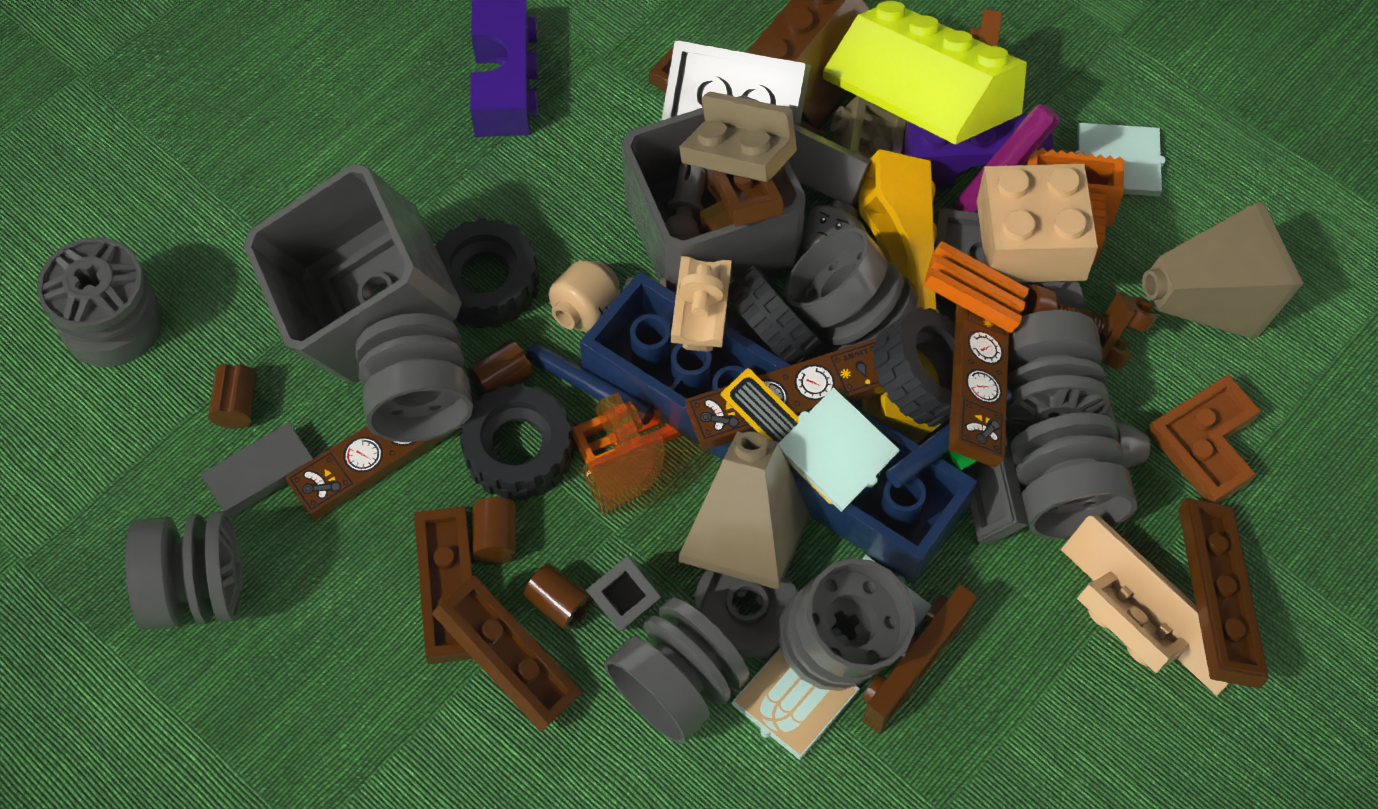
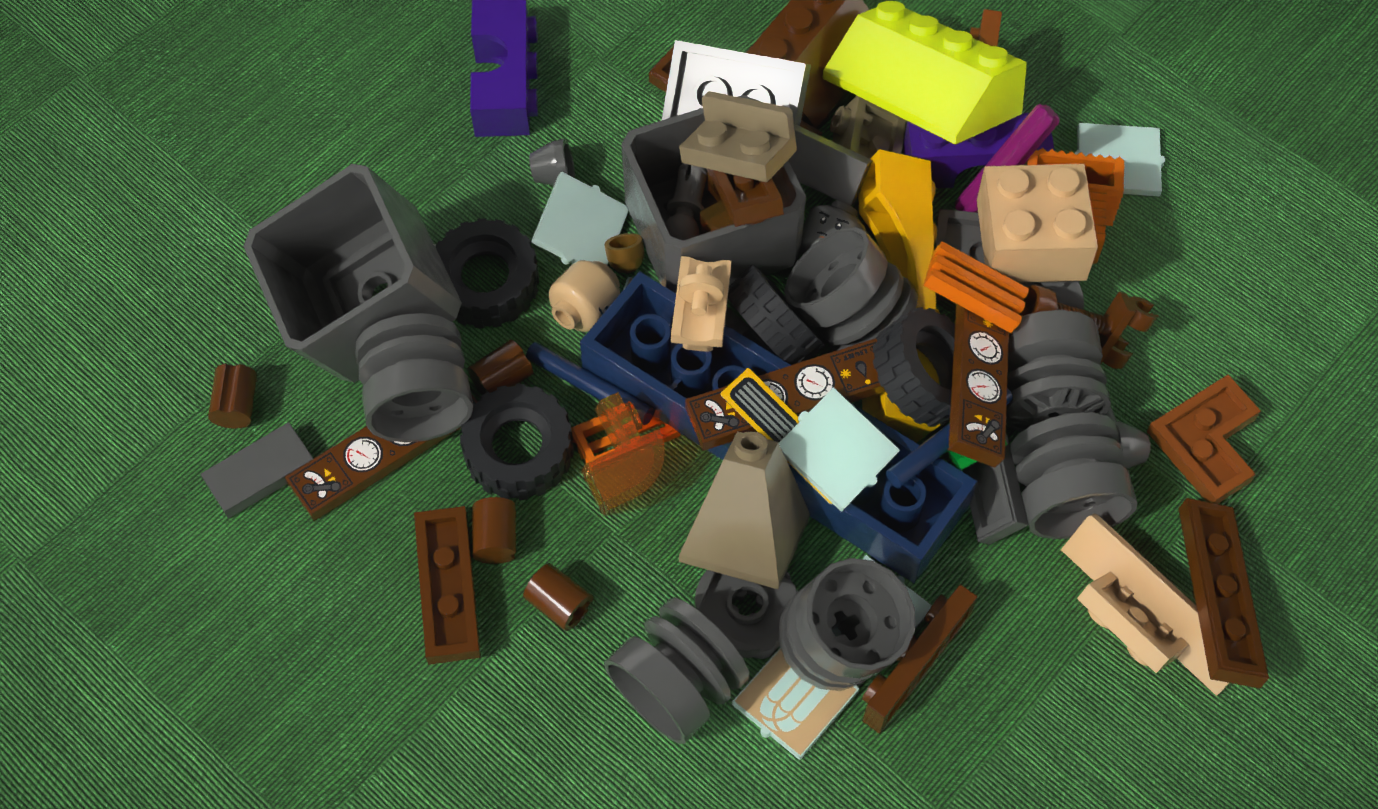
dark grey wheel [37,237,163,367] -> none
dark grey wheel [125,511,243,630] -> none
reddish brown plate [432,575,583,732] -> none
dark grey brick [586,556,665,632] -> none
dark tan slope [1142,202,1304,338] -> none
none -> dark grey bar [529,138,575,187]
none -> light aqua piece [531,172,629,265]
none -> pearl gold hinge [604,233,645,274]

